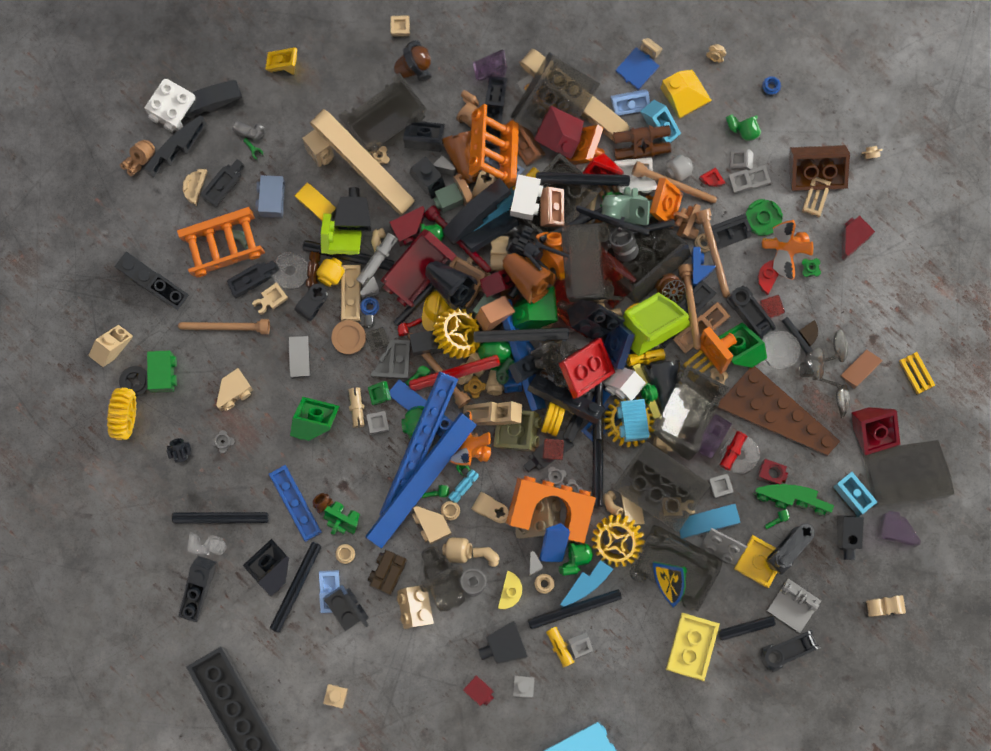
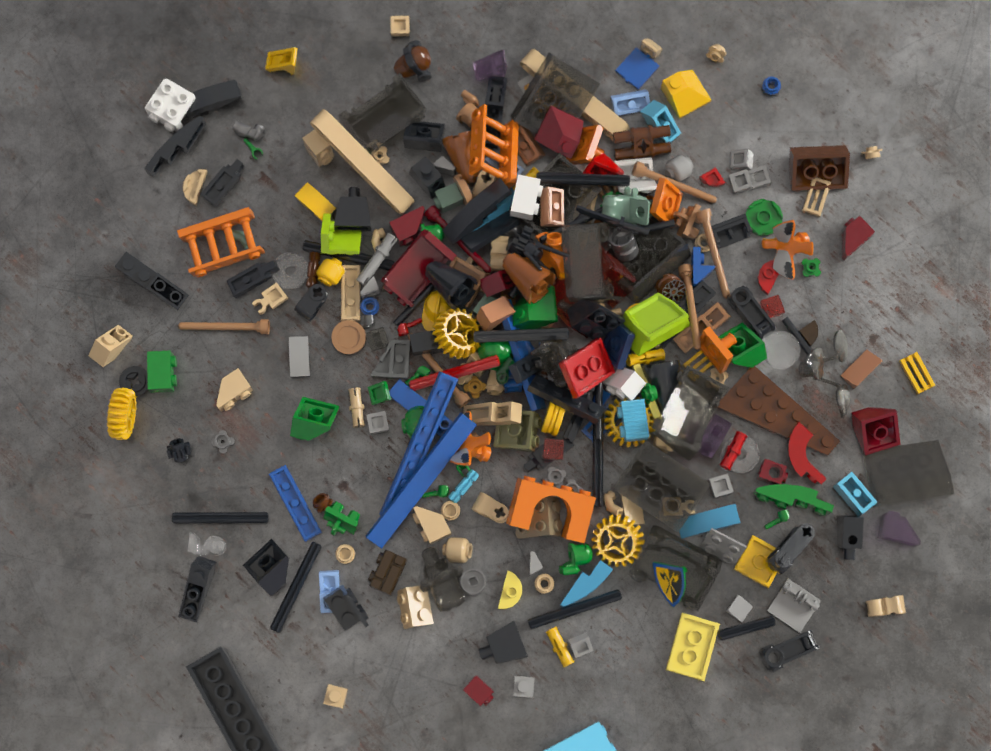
medium nougat piece [120,140,156,176] -> none
sand blue brick [255,175,285,218] -> none
tan arm [473,547,500,567] -> none
blue slope [539,523,570,562] -> none
green piece [725,114,761,141] -> none
none -> light grey slope [726,595,753,623]
none -> red arch [788,421,826,485]

